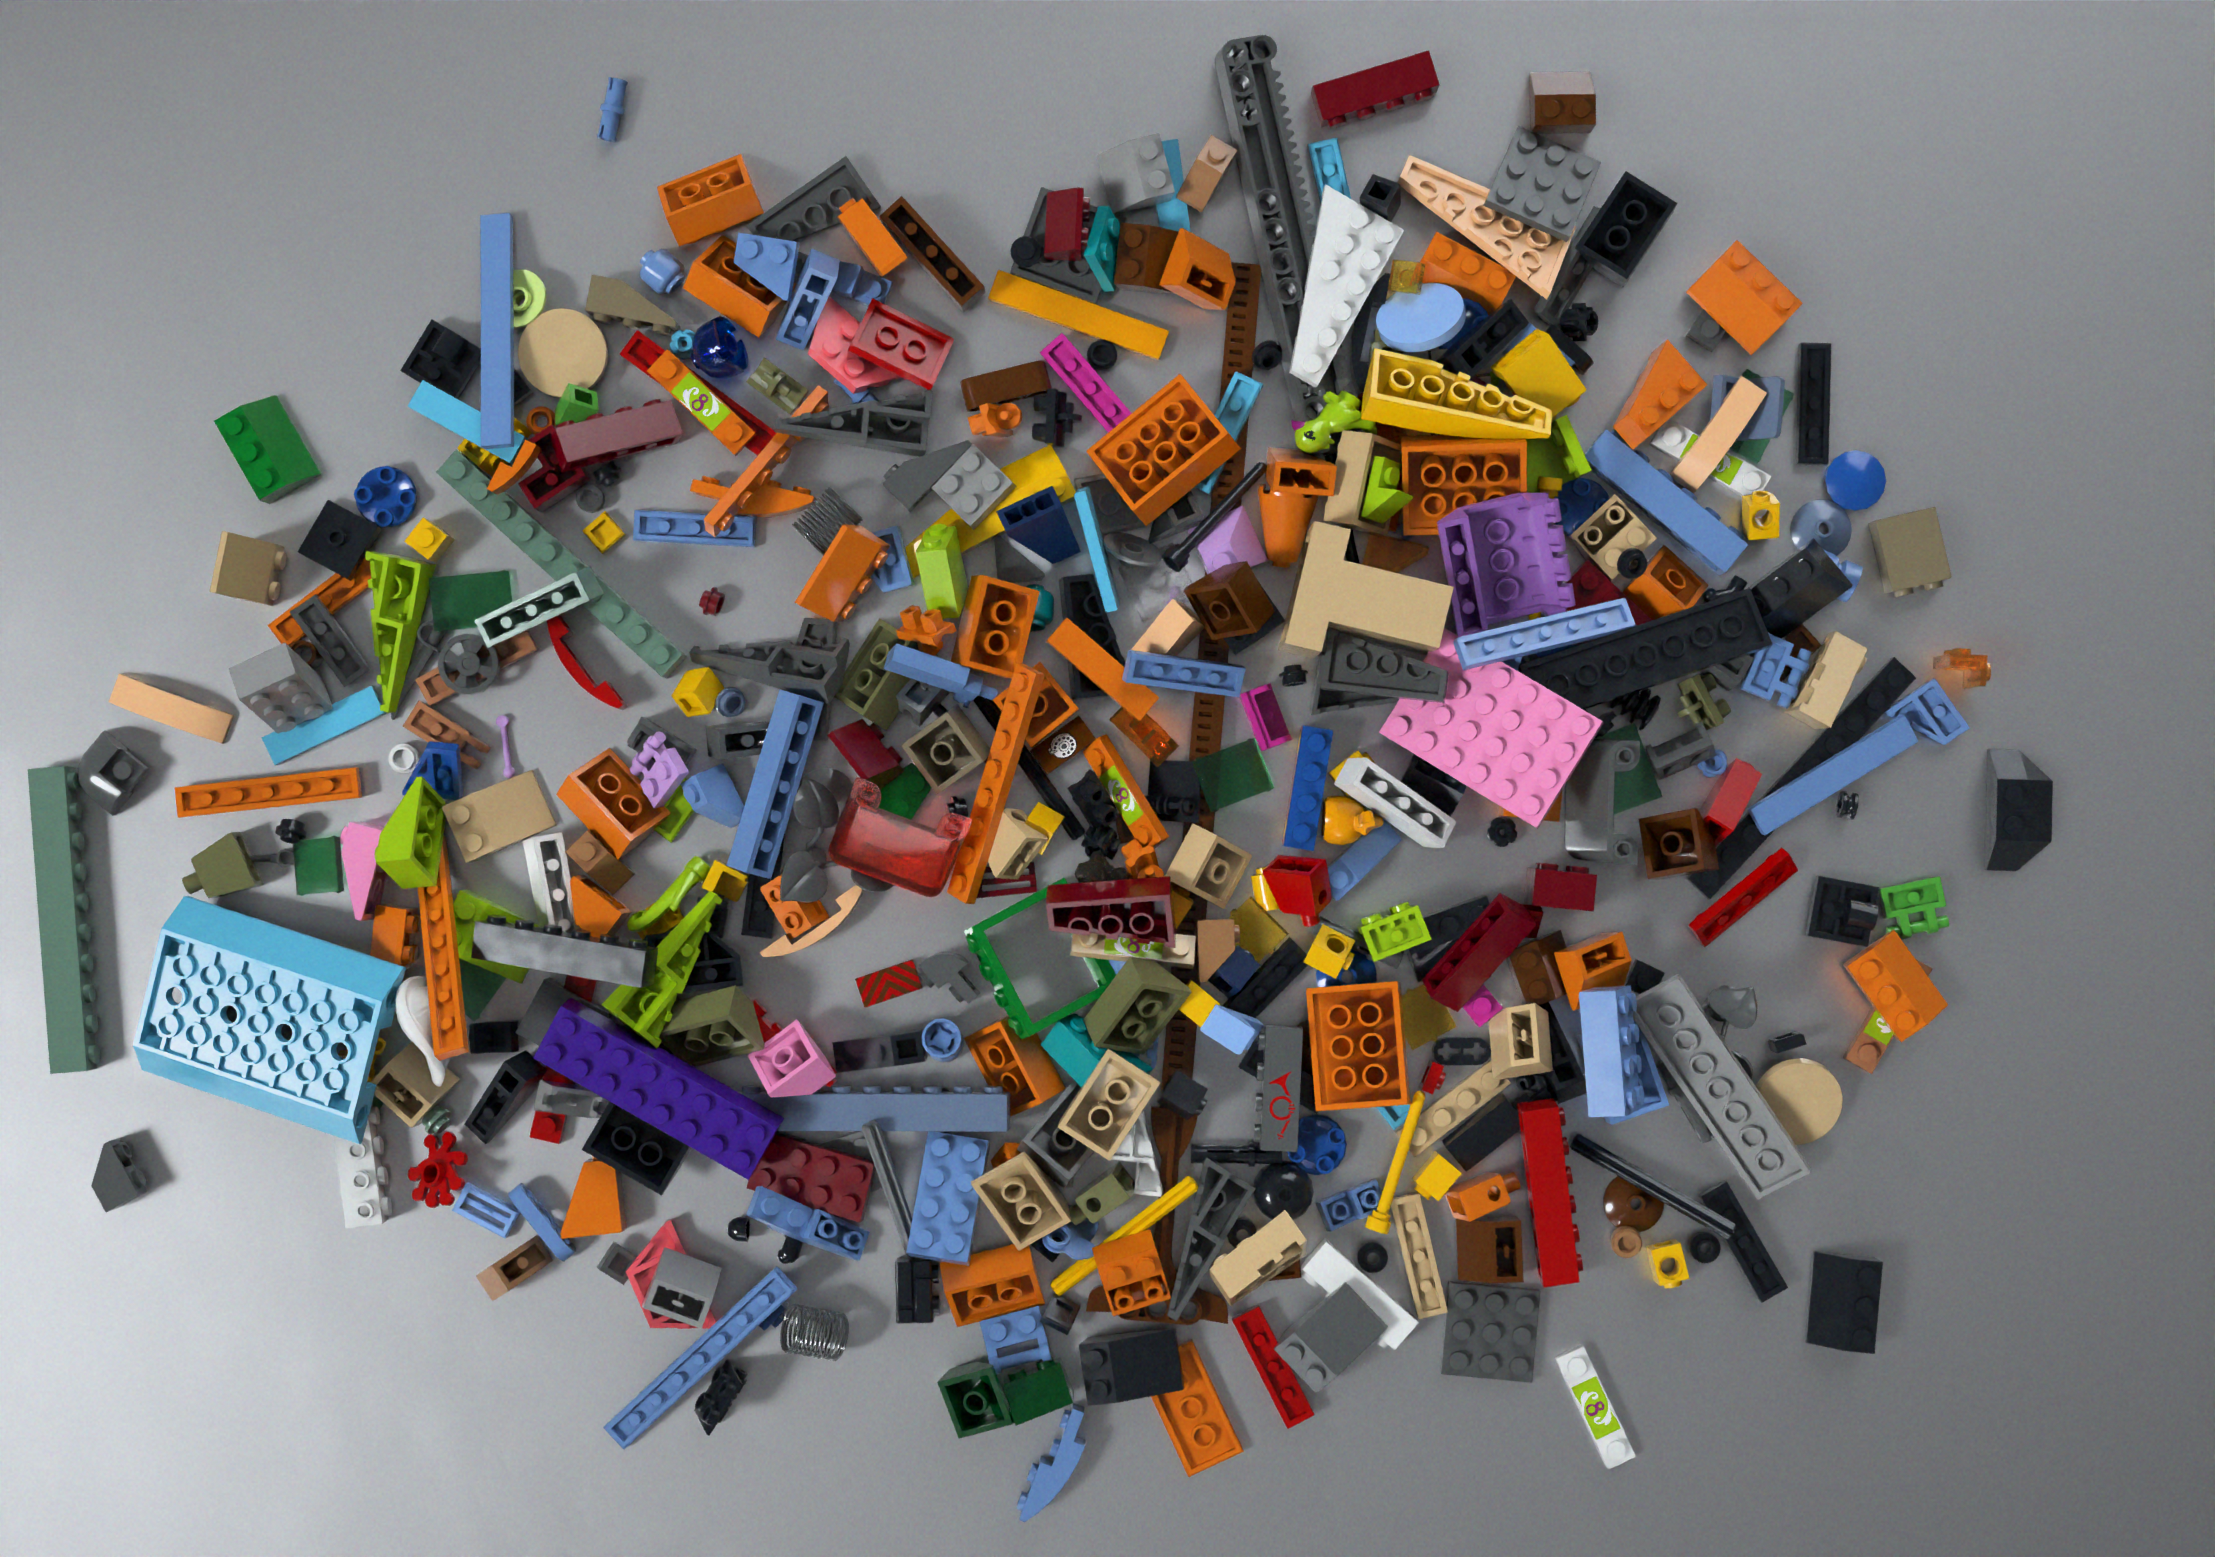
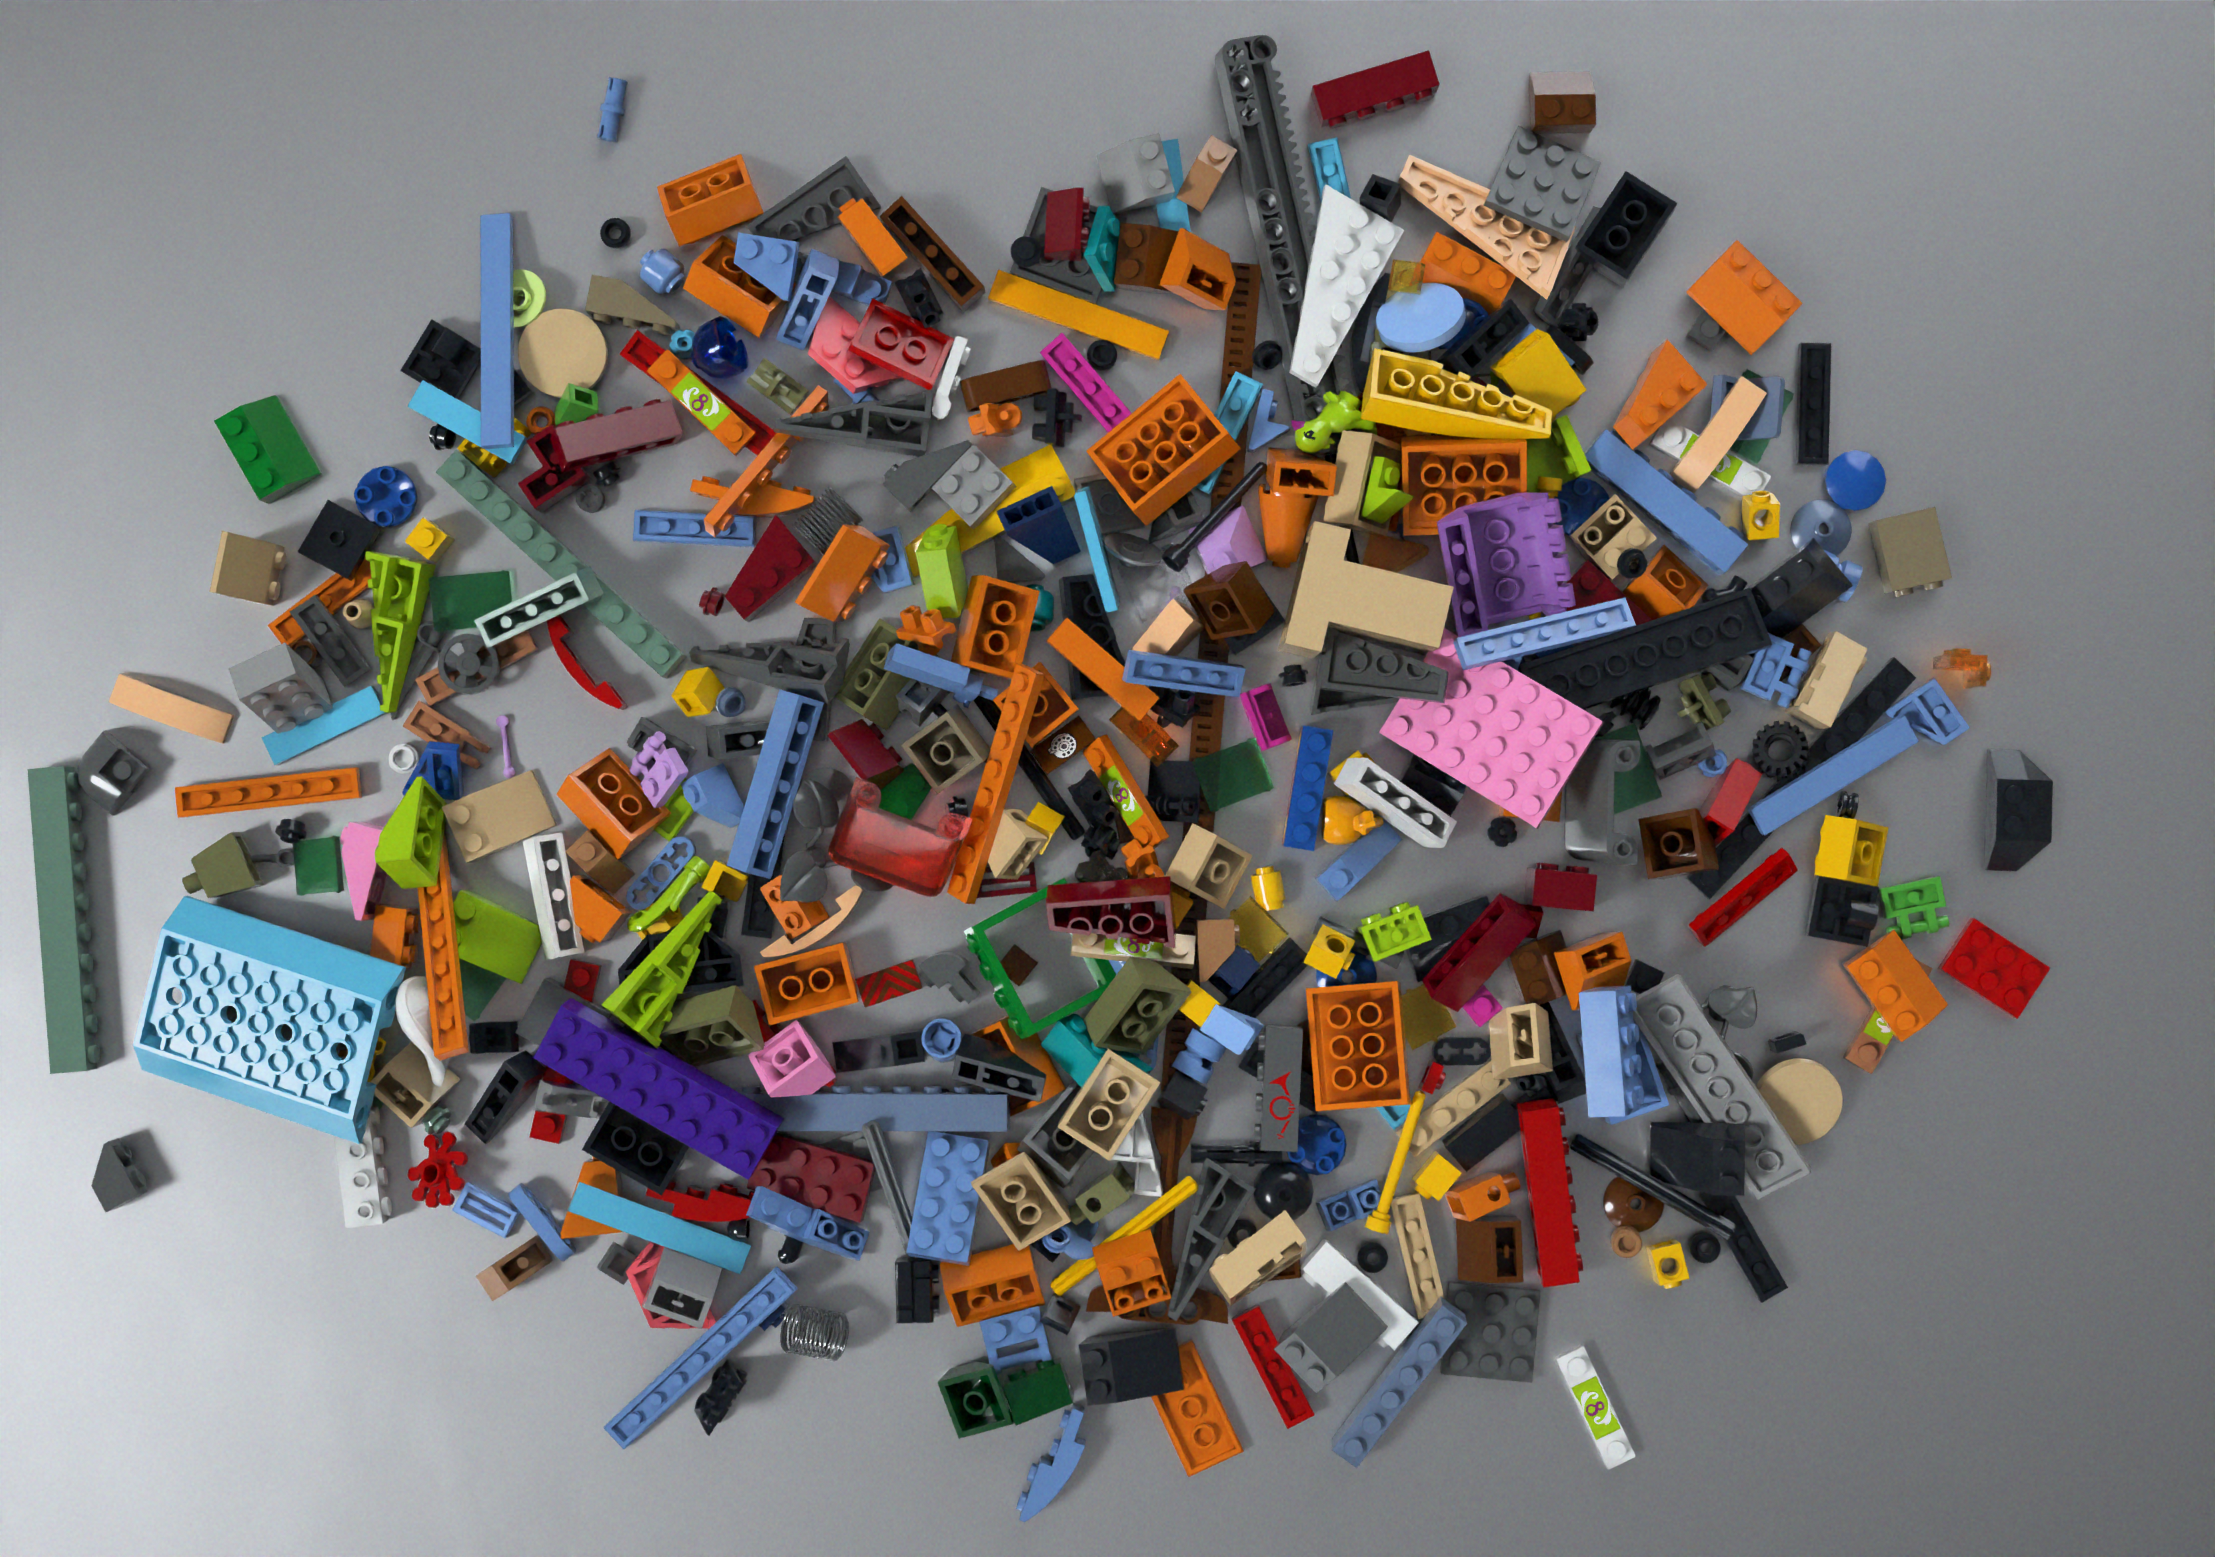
brick [471,915,658,988] -> none
orange slope [487,439,542,495] -> none
yellow tile [582,511,626,555] -> none
red torso [1262,855,1332,927] -> none
black slope [1805,1251,1883,1354] -> none
none -> tan cone [343,599,374,629]
none -> black plate [429,423,456,451]
none -> medium azure tile [567,1182,751,1274]
none -> black plate [600,218,631,249]
none -> medium blue beam [626,837,696,910]
none -> red slope [645,1180,755,1222]
none -> dark red wedge [725,515,818,622]
none -> orange slope [754,941,859,1025]
none -> black hips [894,268,943,328]
none -> white hinge [931,336,971,422]
none -> black slope [951,1033,1047,1102]
none -> reddish brown tile [1000,944,1038,986]
none -> black hips [1148,686,1201,728]
none -> medium blue wheel [1172,1028,1227,1085]
none -> medium blue slope [1247,389,1291,453]
none -> sand blue brick [1332,1296,1467,1468]
none -> black slope [1650,1122,1745,1196]
none -> black tyre [1752,721,1809,780]
none -> yellow slope [1814,815,1888,887]
none -> red plate [1938,918,2050,1019]

